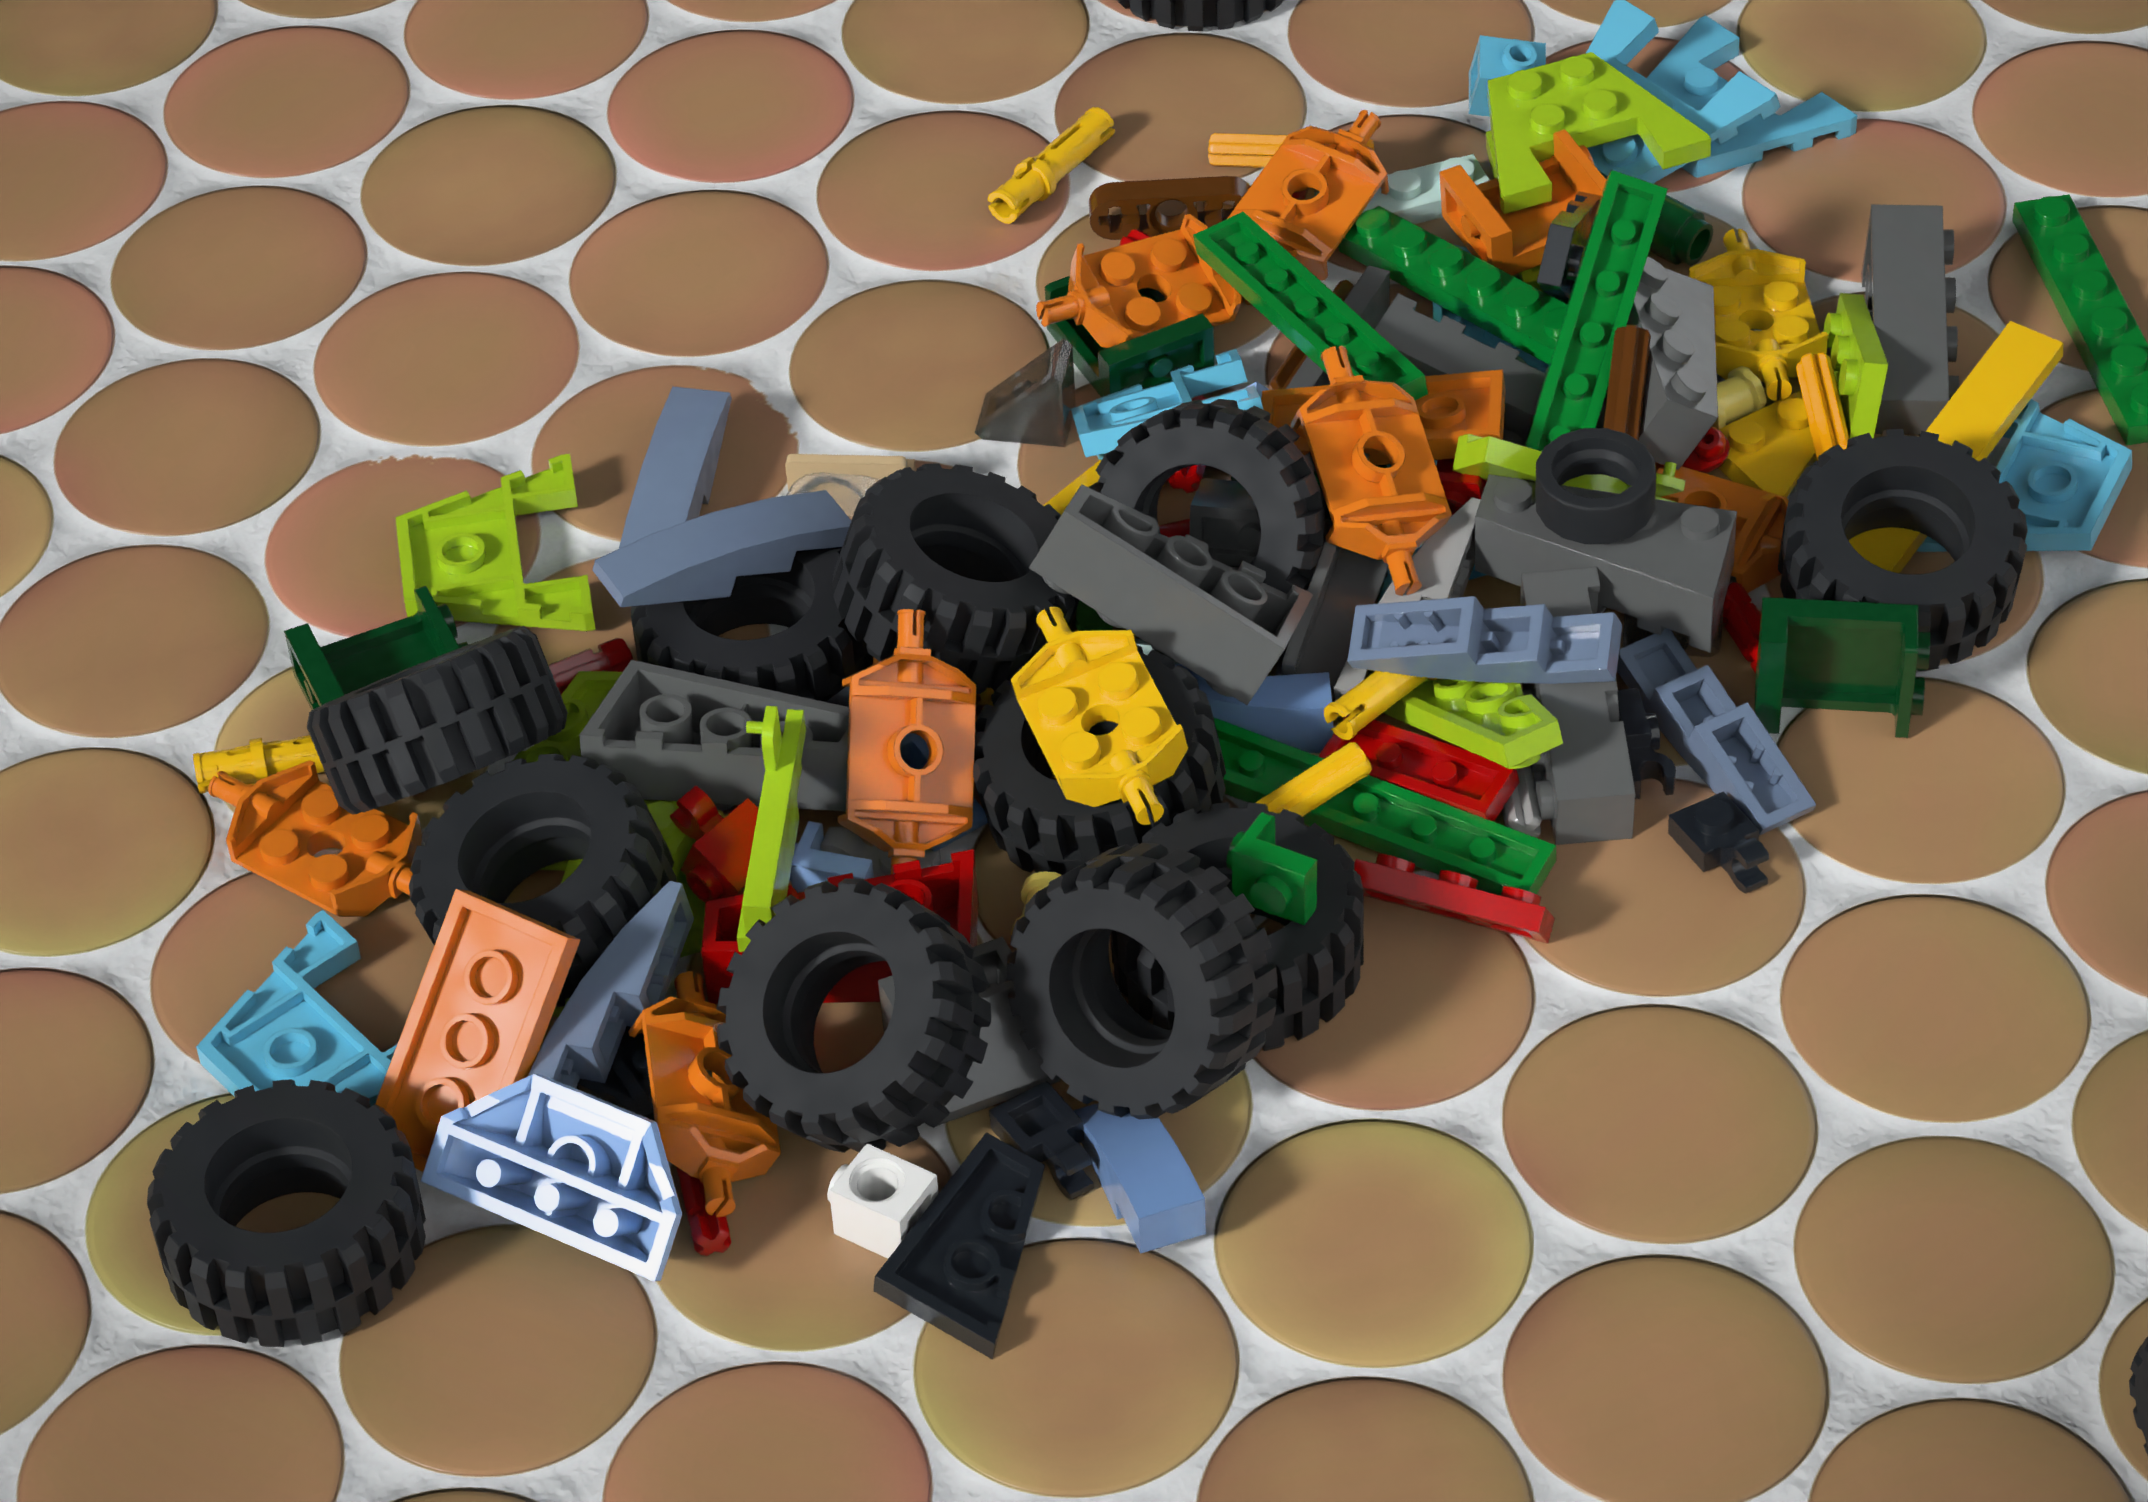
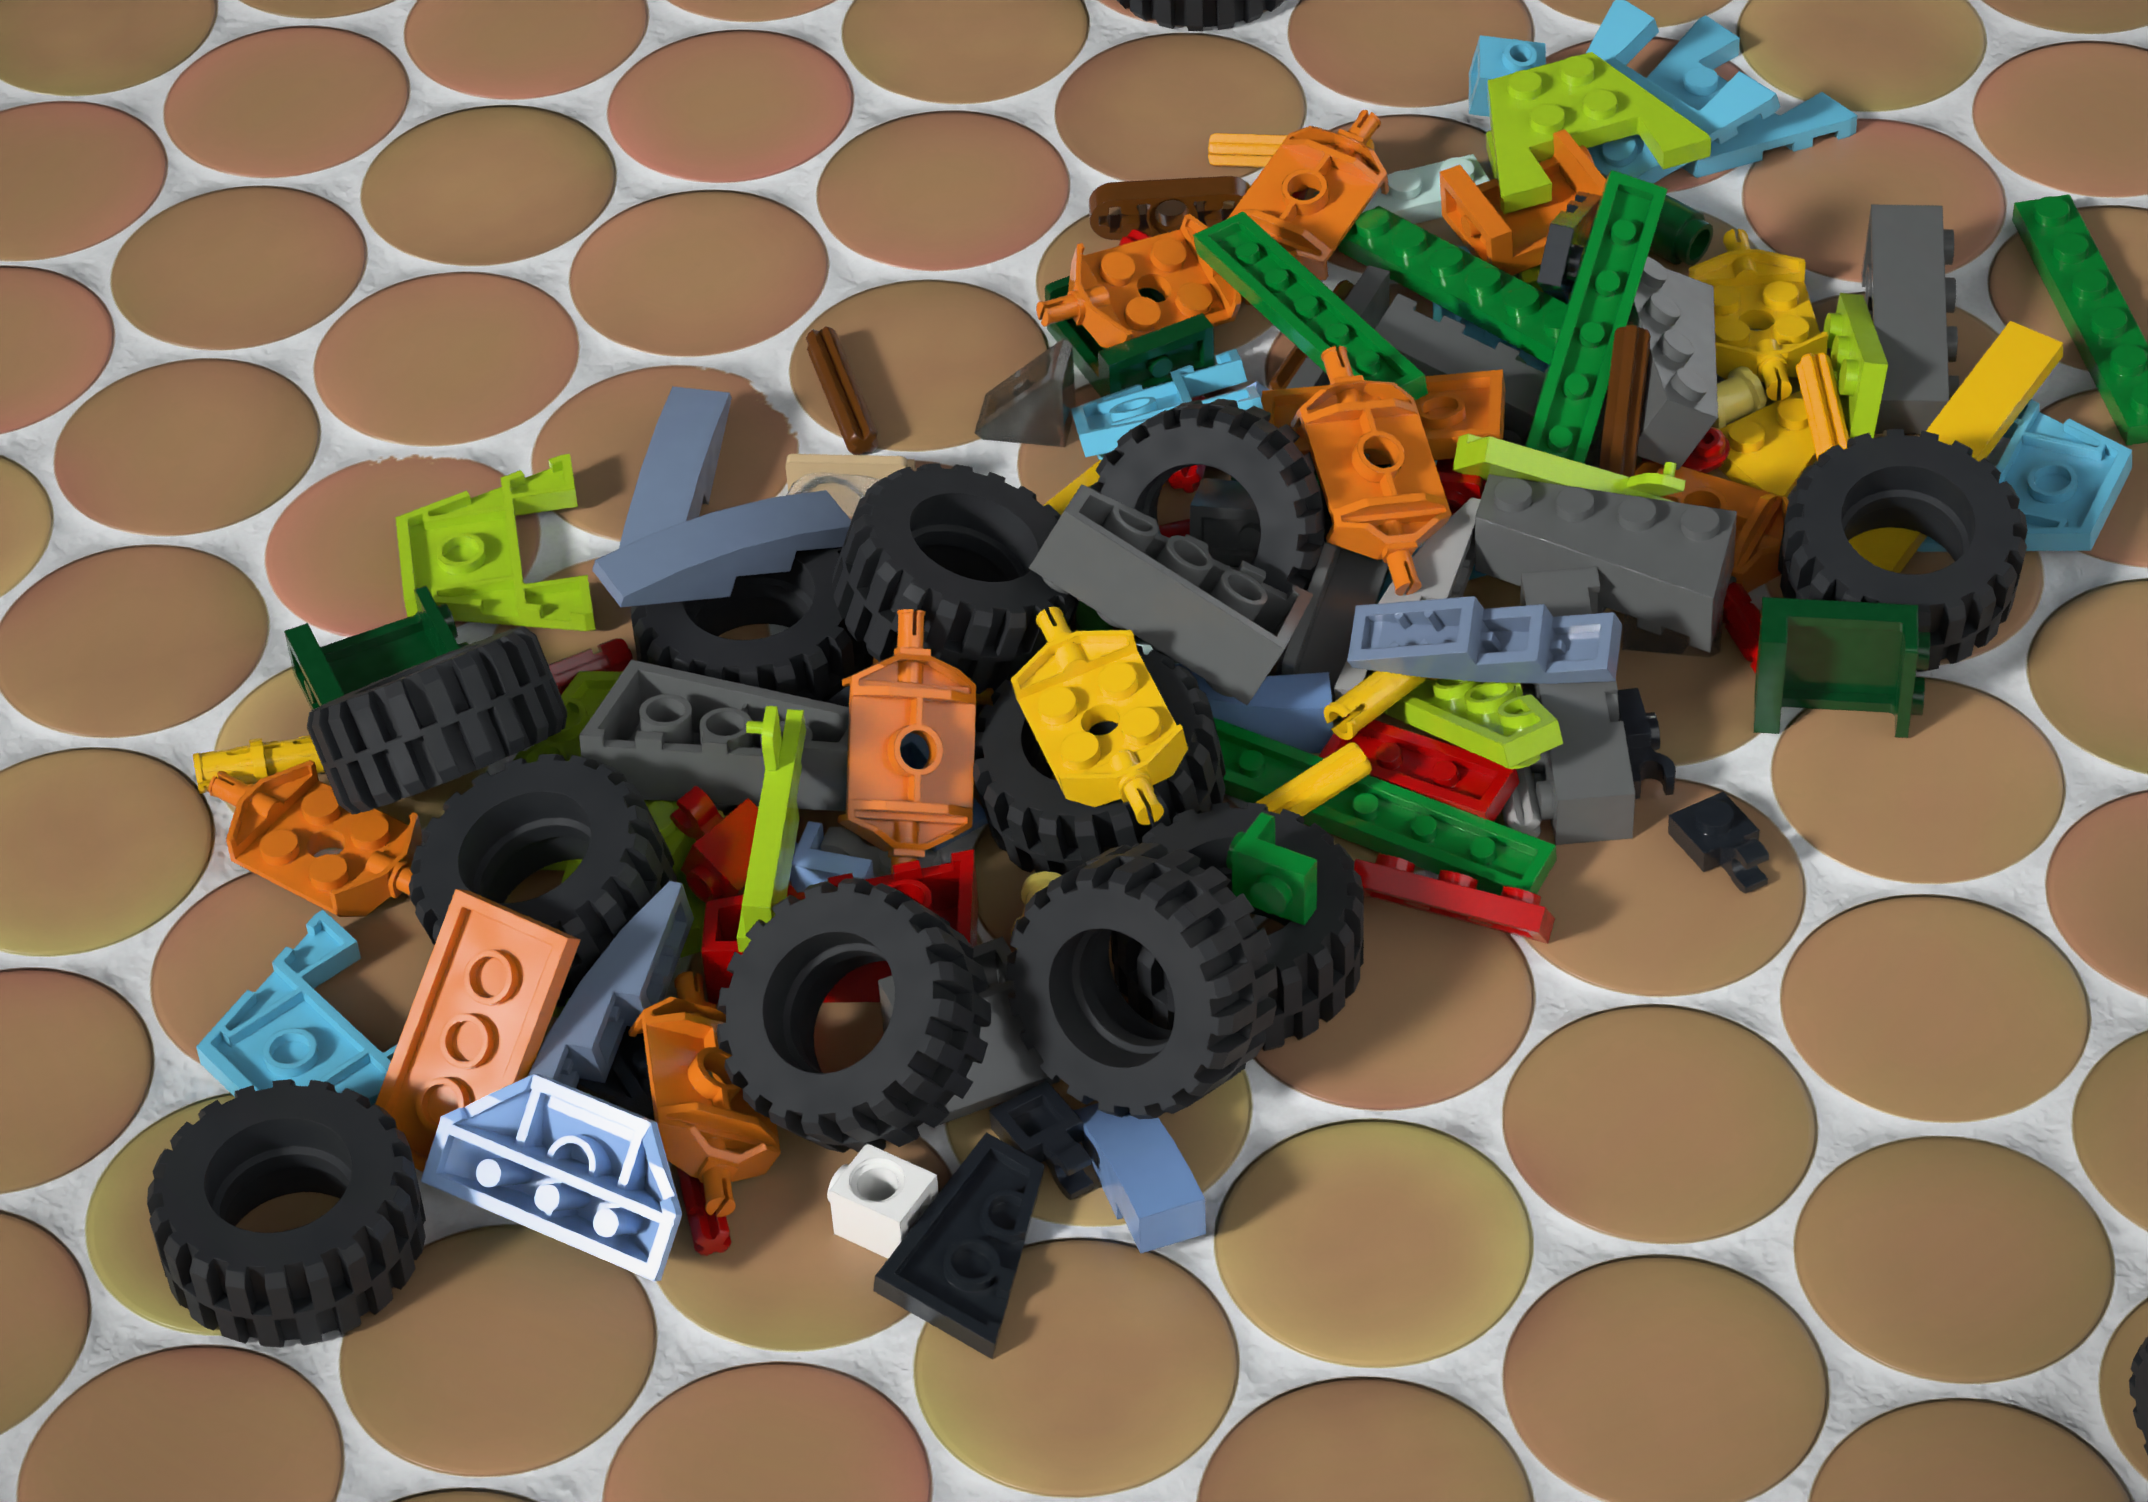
yellow pin [987,107,1115,224] -> none
black tyre [1536,428,1656,544] -> none
sand blue slope [1617,628,1817,835] -> none
none -> reddish brown axle [806,326,879,455]

